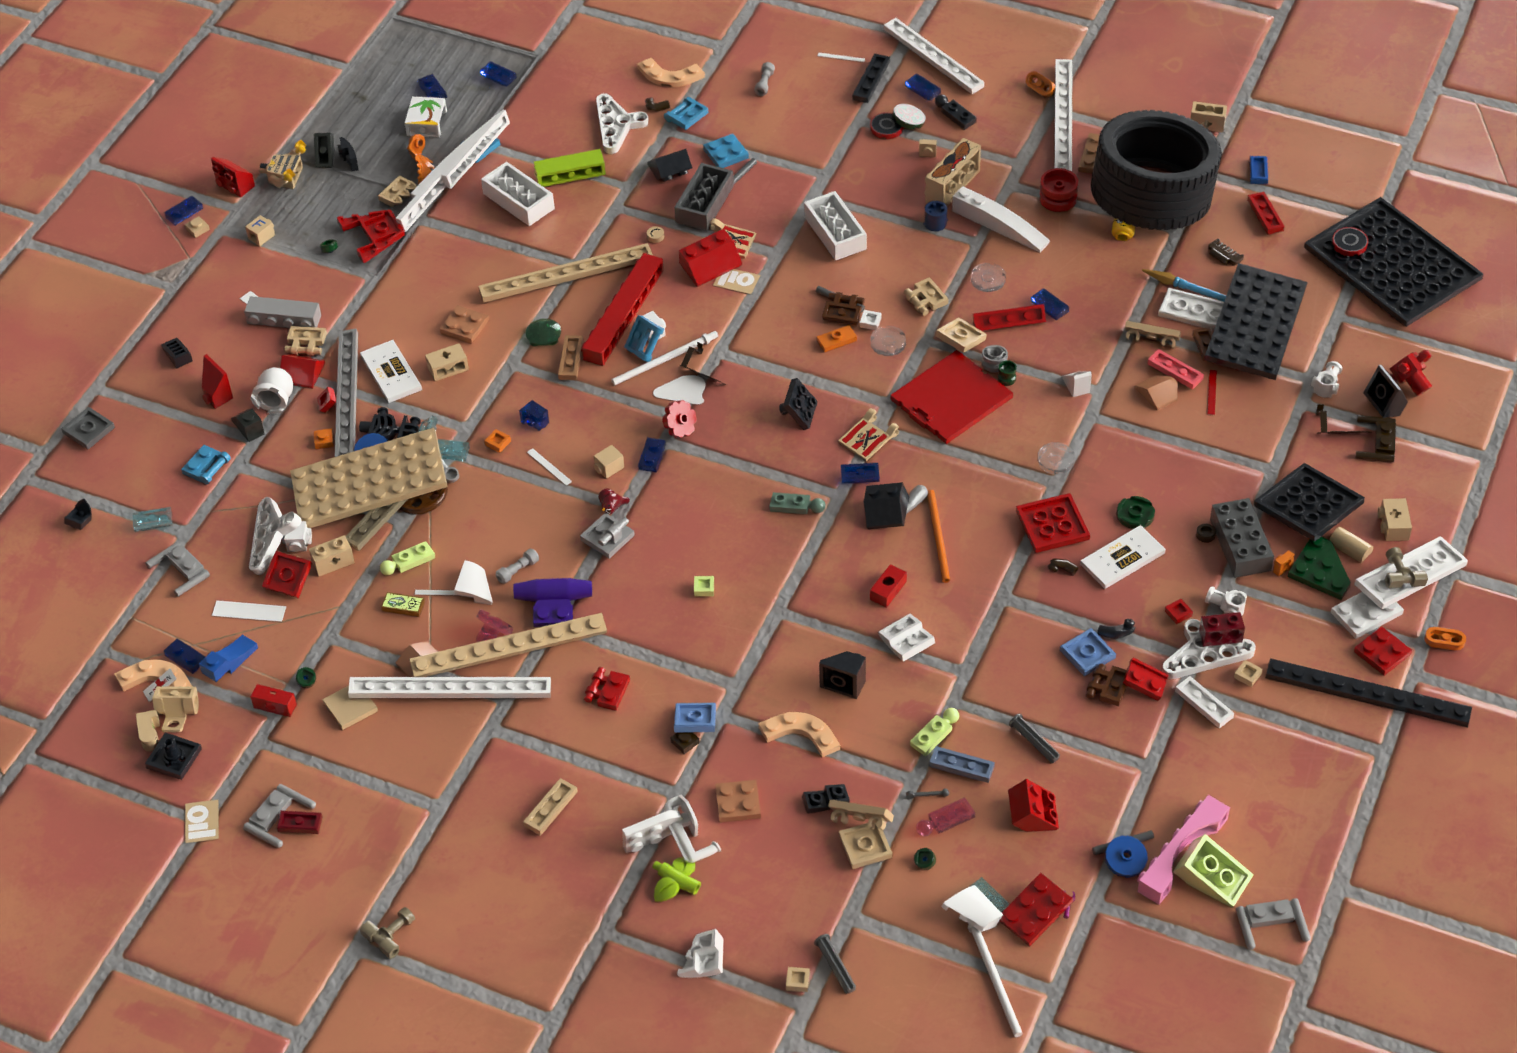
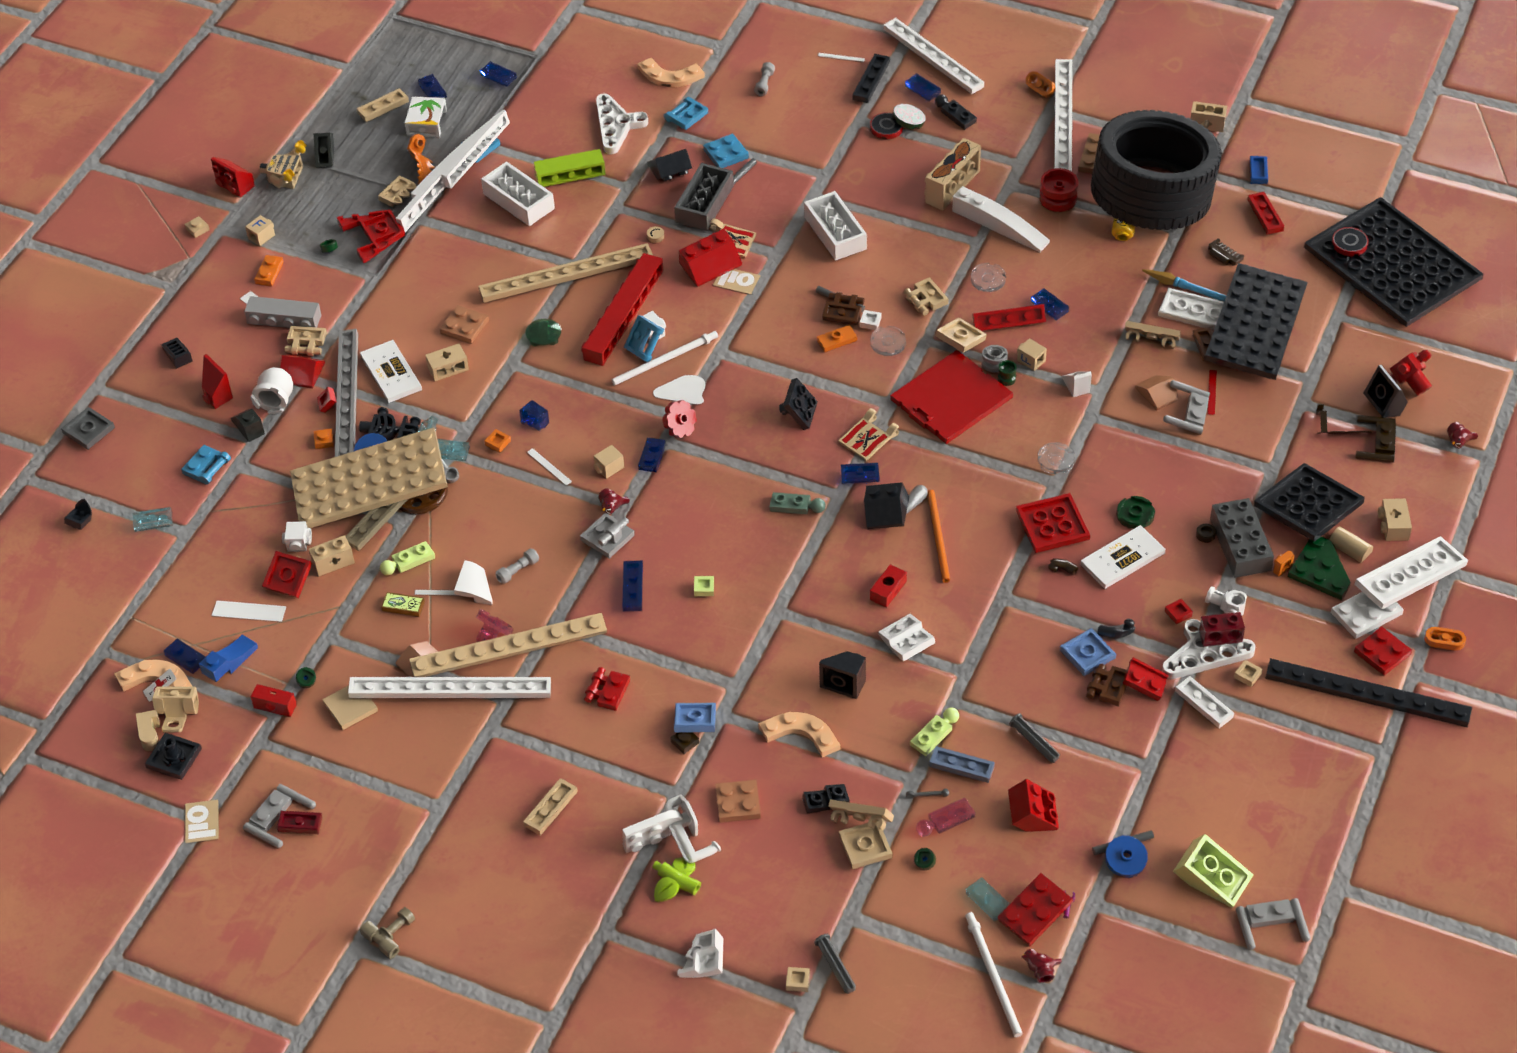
light grey plate [145,542,210,597] -> none
clear blue plate [164,196,203,226] -> none
white beam [249,497,301,575] -> none
black slope [337,137,359,171] -> none
dark purple plate [513,578,592,627] -> none
medium nougat plate [558,335,583,380] -> none
dark brown arm [645,97,670,112] -> none
dark brown piece [680,342,726,385] -> none
tan plate [919,139,937,157] -> none
dark blue piece [923,201,948,232] -> none
white slope [941,885,1003,932] -> none
bright pink arch [1137,795,1230,905] -> none
coral plate [1147,349,1204,390] -> none
white connector [1311,361,1342,398] -> none
dark tan bar [1385,547,1428,588] -> none
none -> orange plate [254,255,283,286]
none -> tan plate [357,88,409,122]
none -> clear blue plate [622,560,643,611]
none -> tan brick [1017,338,1047,371]
none -> dark red animal [1021,949,1062,983]
none -> light grey plate [1163,380,1210,434]
none -> dark red animal [1447,422,1478,449]

